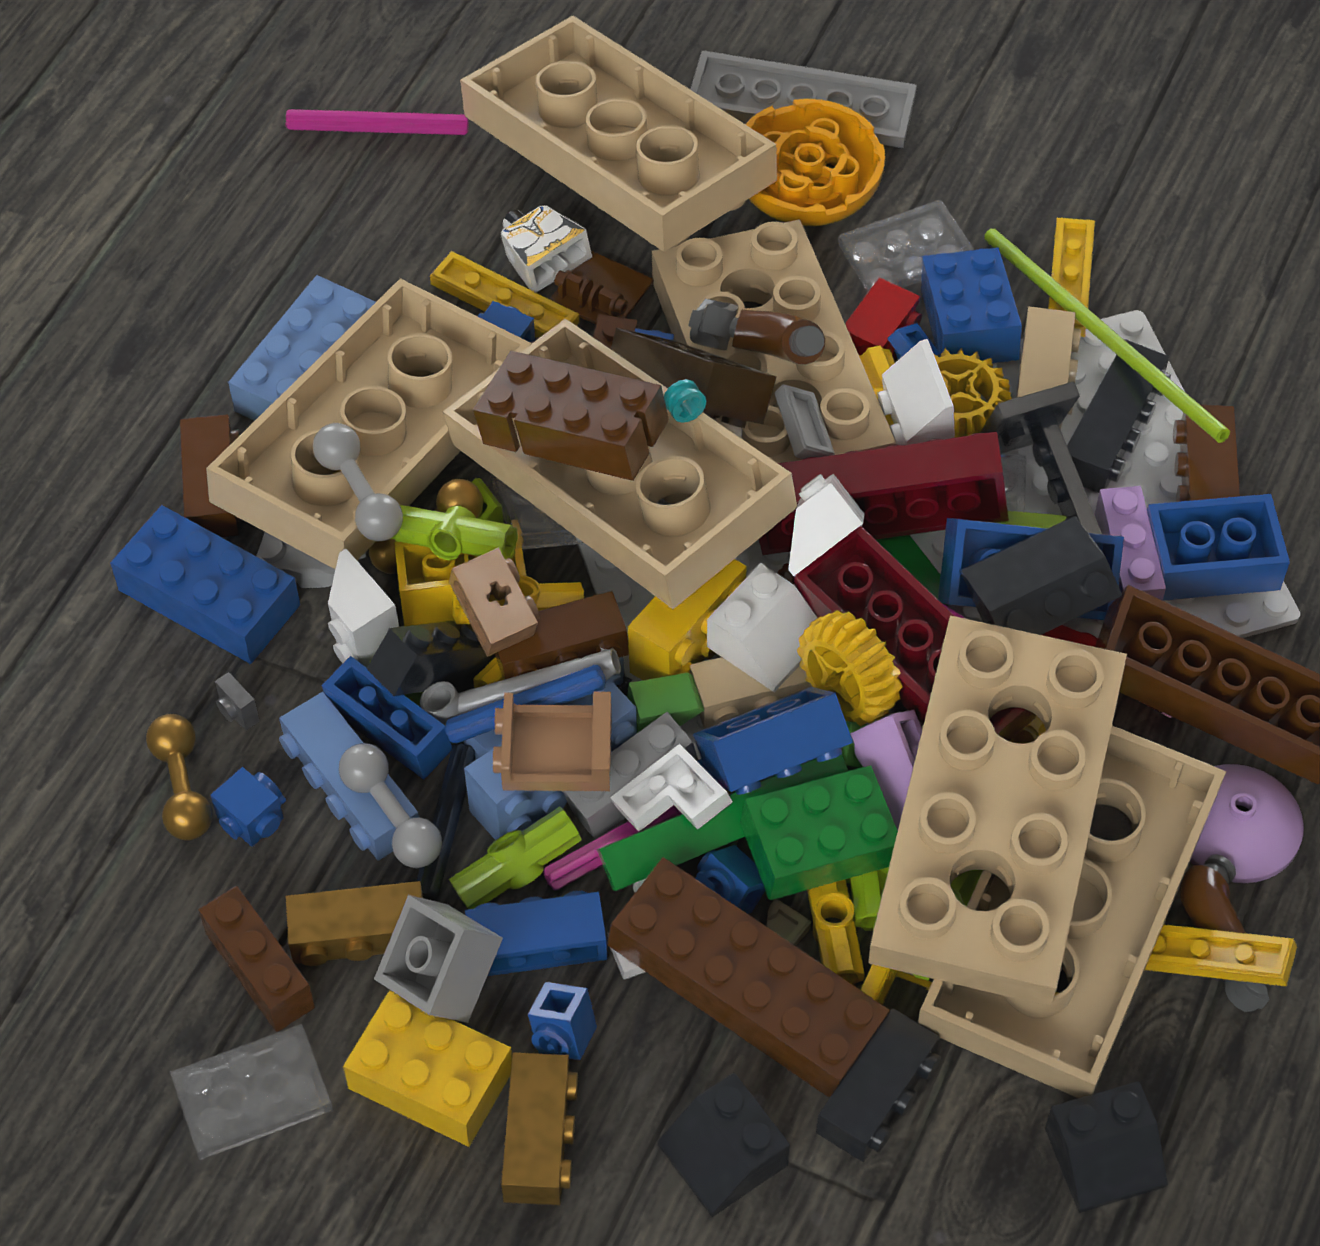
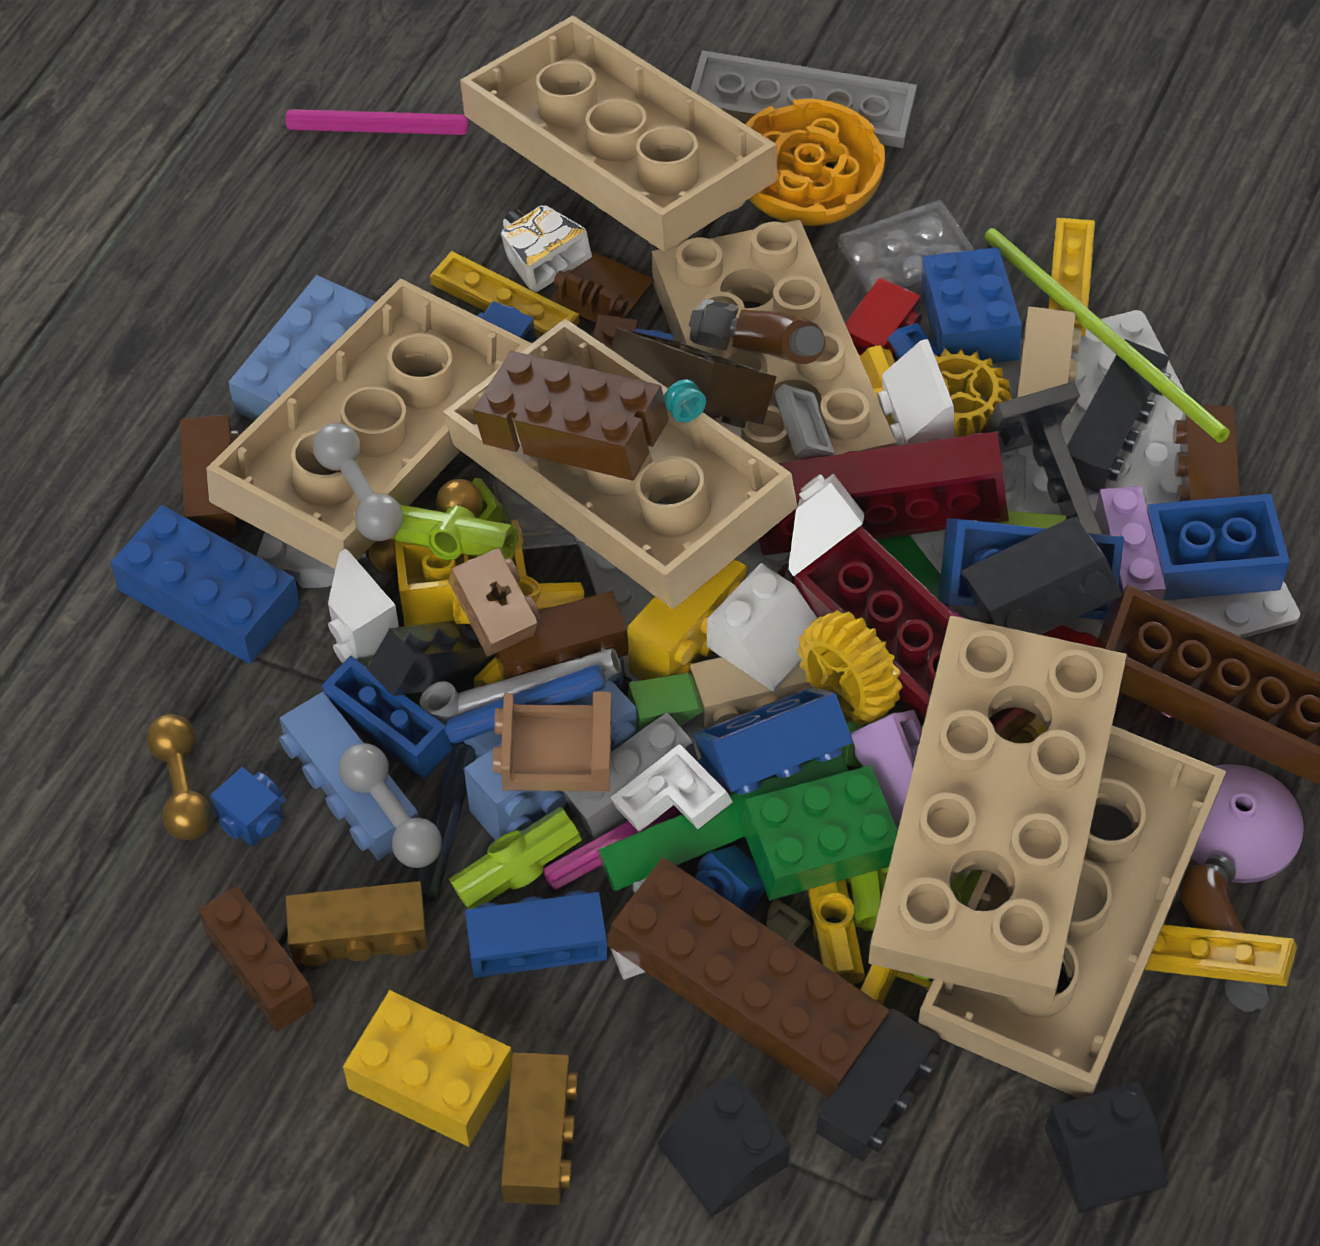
clear plate [170,1024,333,1160] -> none
flat silver plate [215,672,259,731] -> none
light grey brick [374,895,503,1023] -> none
blue brick [528,982,597,1060] -> none

